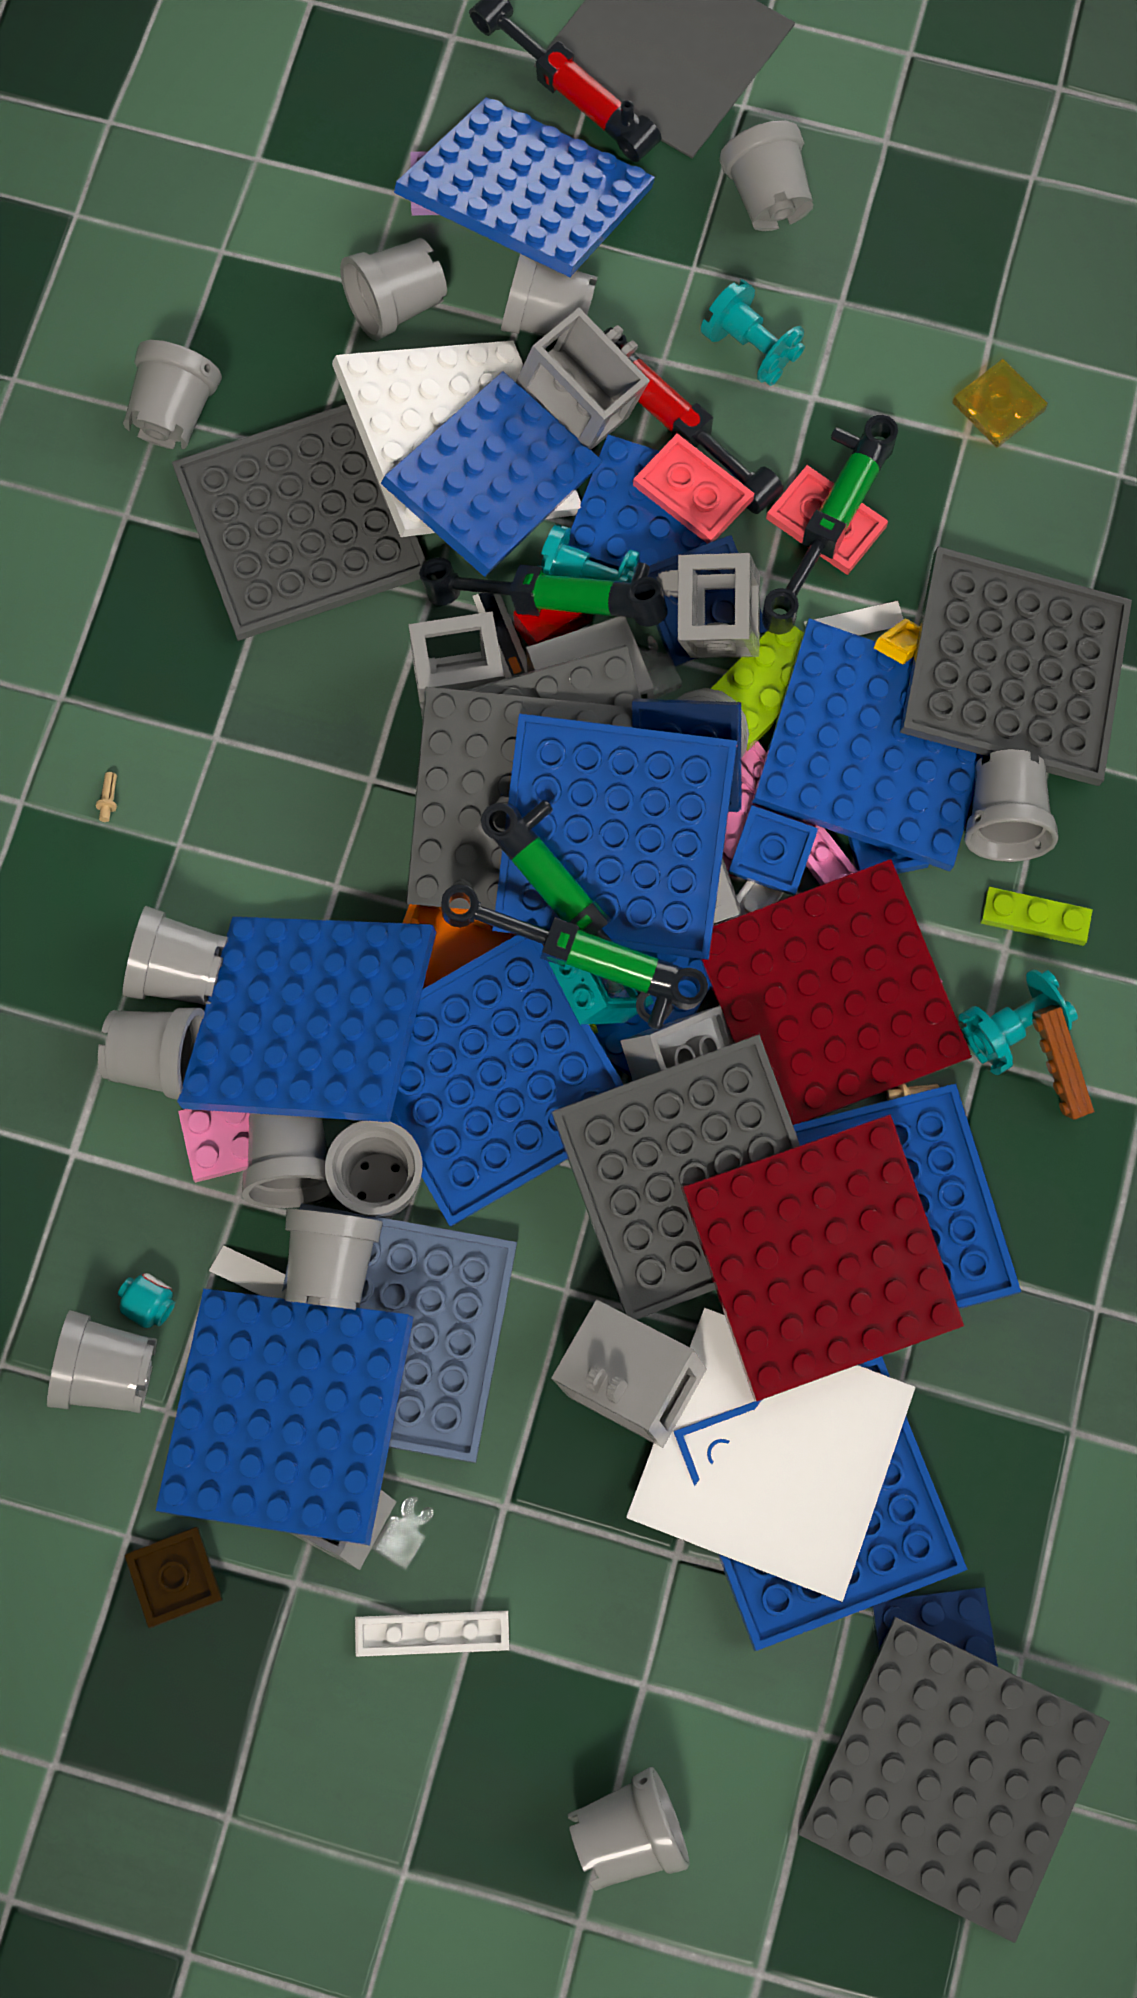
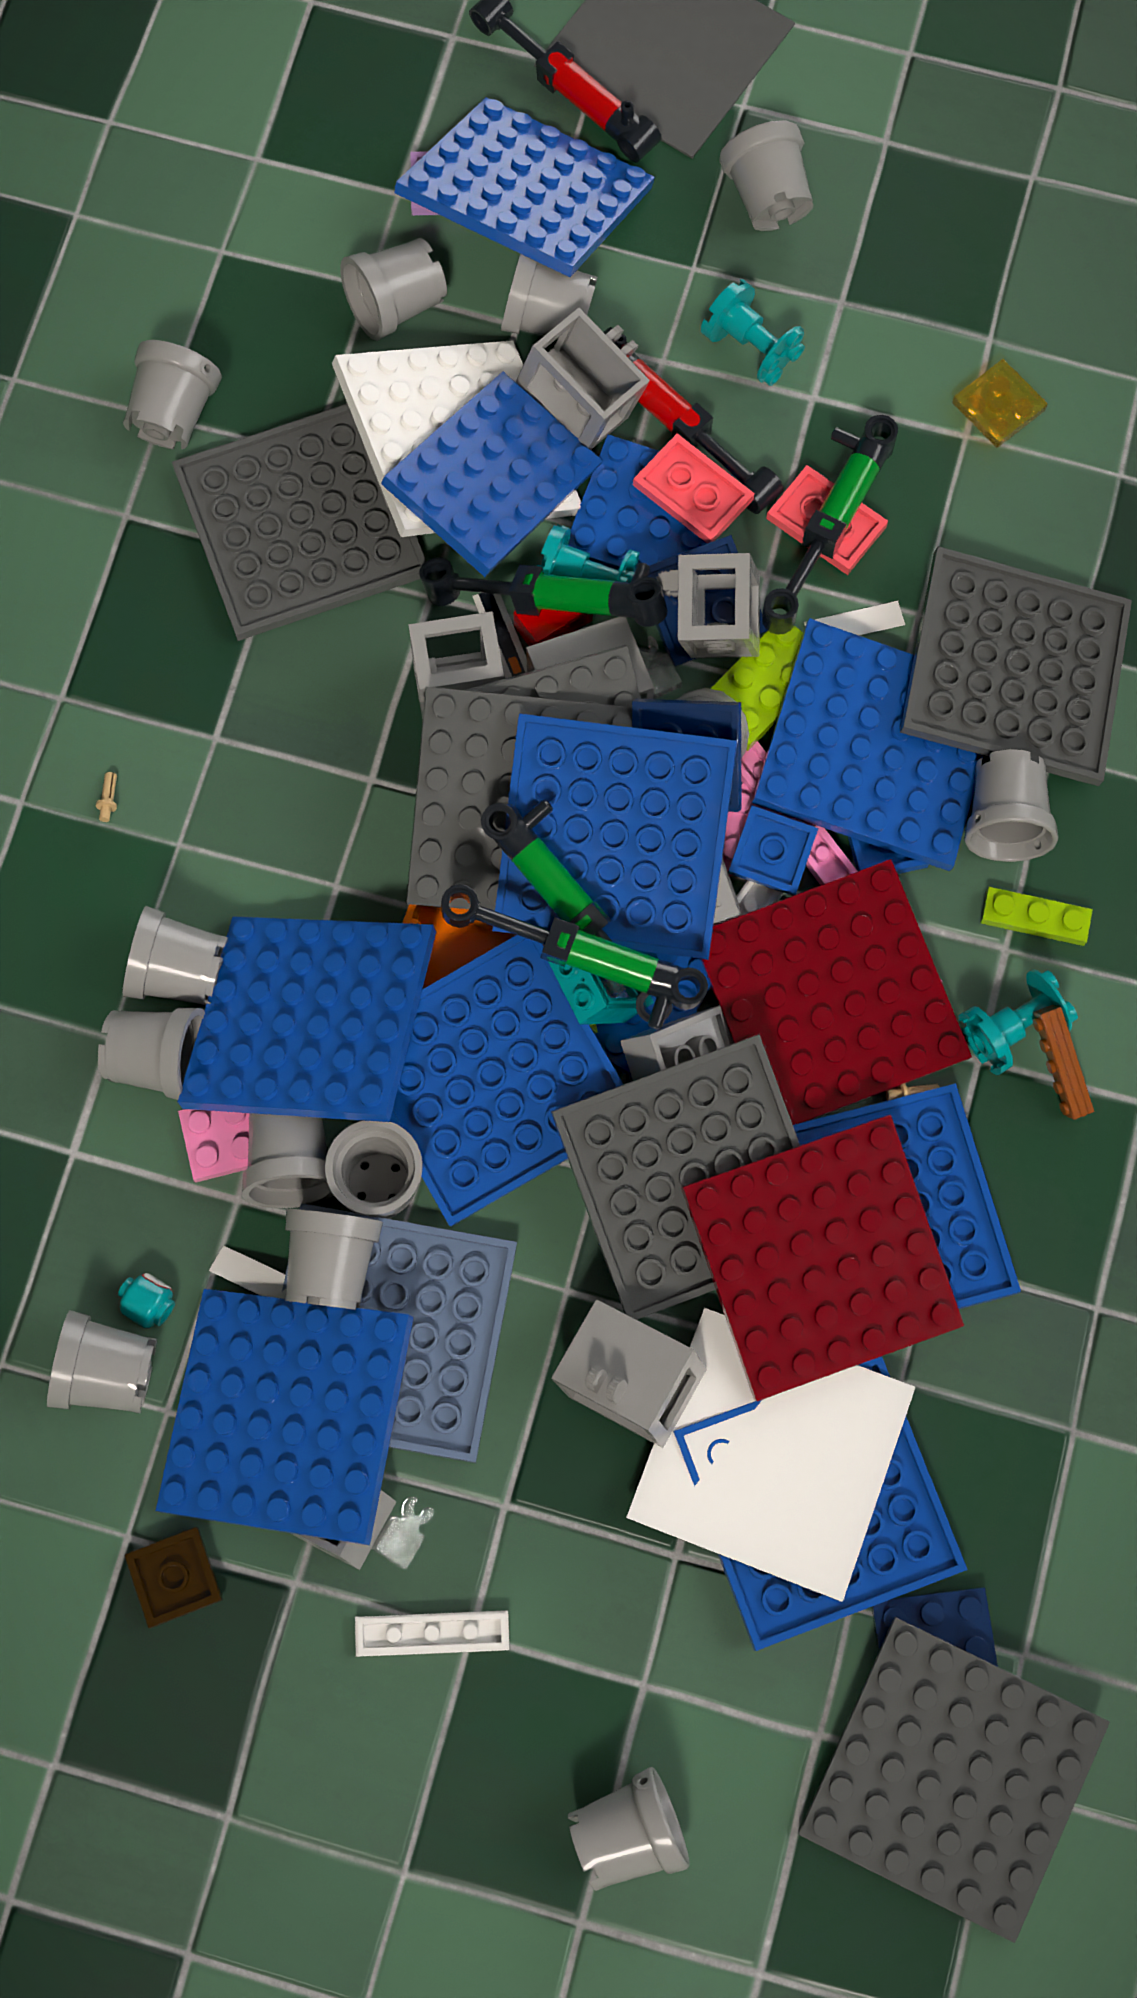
yellow tile [874,618,920,664] -> none

